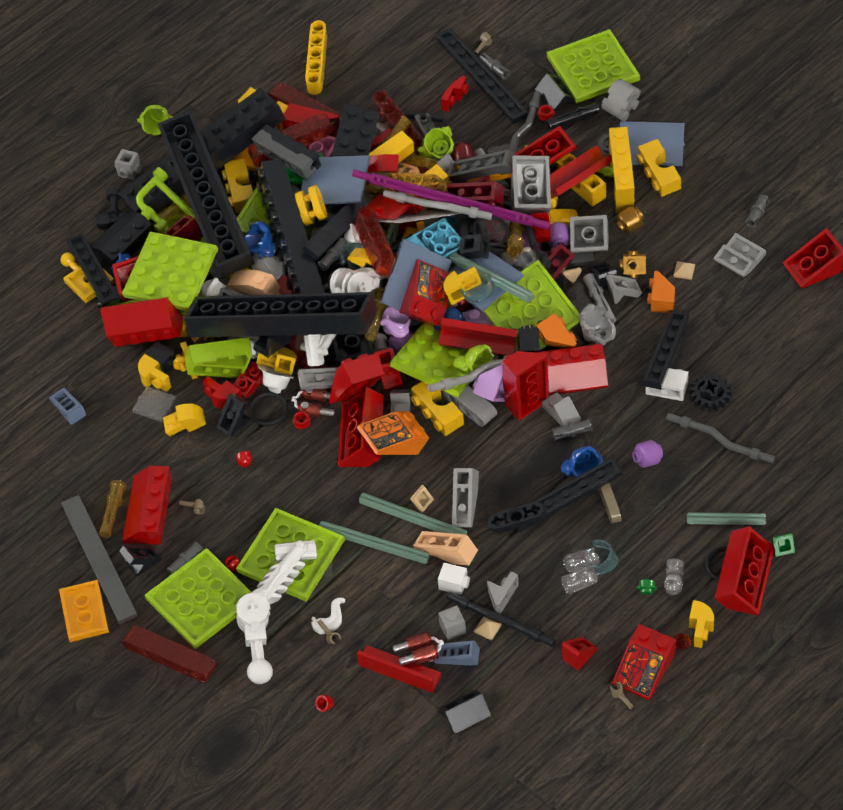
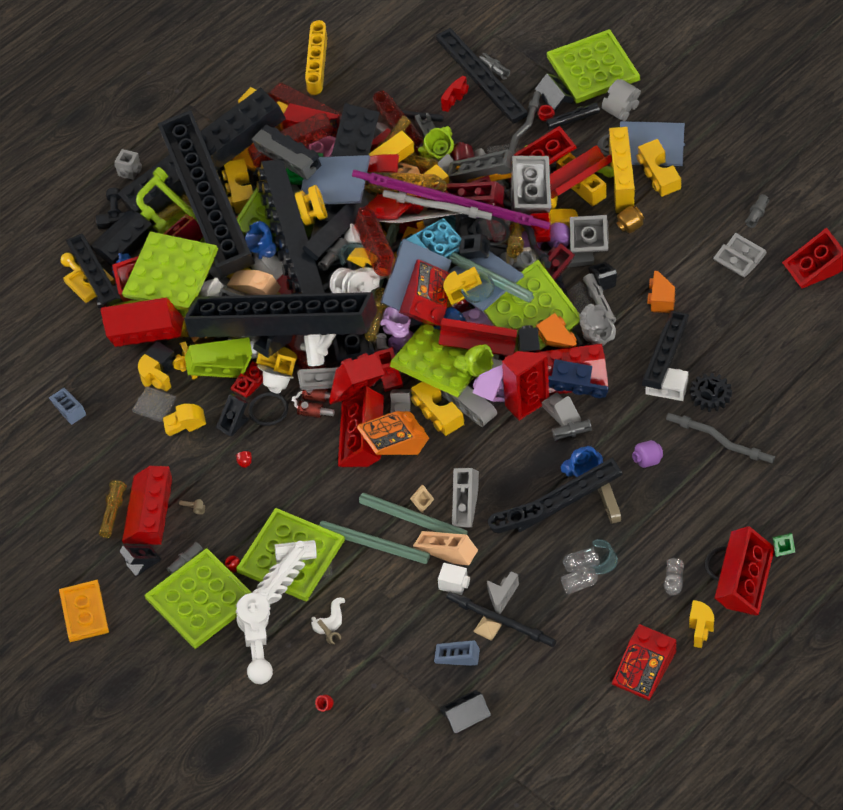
dark grey tile [61,495,138,625] -> none
clear red beam [122,625,217,683] -> none
lime hair [137,105,173,135] -> none
red brick [203,376,242,409] -> none
red plate [292,411,311,429] -> none
red panel [357,645,441,693] -> none
clear red piece [393,631,444,665] -> none
light grey bar [427,354,511,392] -> none
light grey brick [438,605,466,641] -> none
dark tan hand [474,32,492,54] -> none
tan slope [561,267,582,284] -> none
red slope [562,637,598,671] -> none
light grey slope [606,274,642,304] -> none
dark tan hand [610,682,634,709] -> none
pearl gold brick [620,251,646,278] -> none
green plate [637,579,657,595] -> none
tan slope [673,261,695,280] -> none
clear red hinge [674,633,691,650] -> none
sand green axle [687,512,766,525] -> none
none -> dark blue bracket [548,359,609,398]

